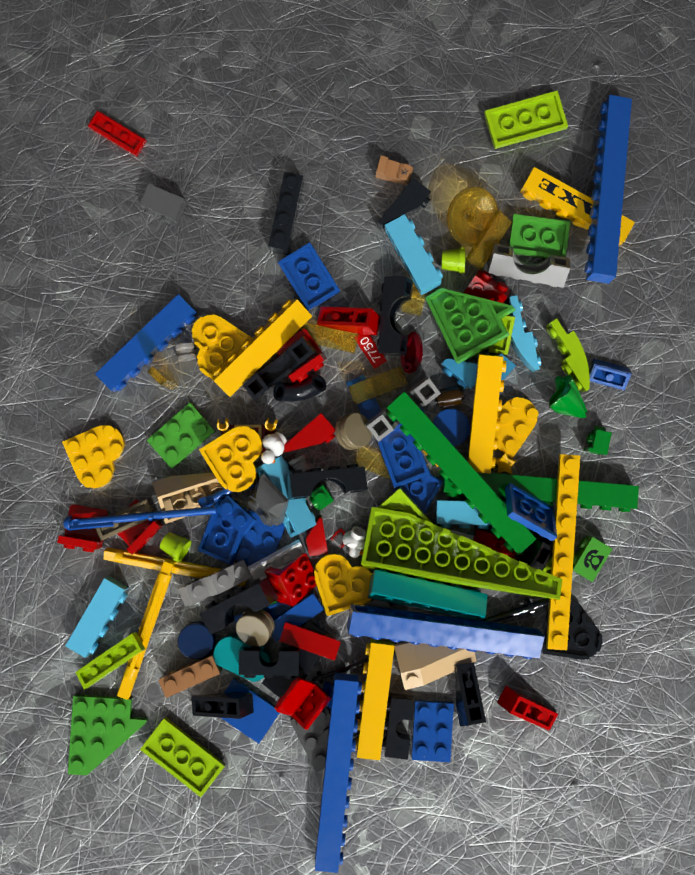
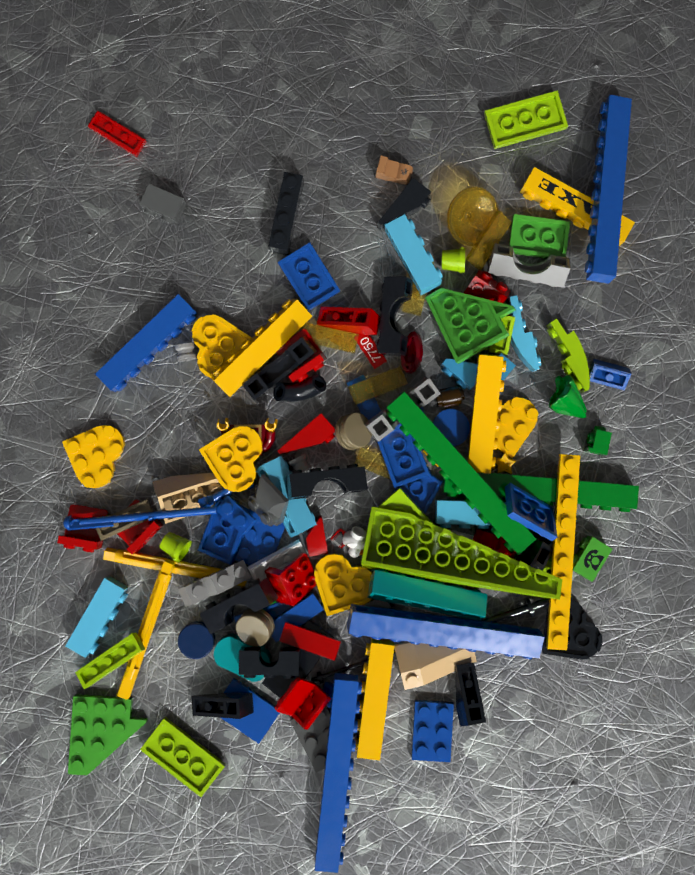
bright green plate [147,403,216,469] -> none
clear yellow tile [148,366,178,390] -> none
medium nougat brick [158,652,223,698] -> none
white animal [261,432,287,464] -> none
green brick [309,485,334,511] -> none
black arch [381,693,415,760] -> none
red slope [497,686,558,731] -> none

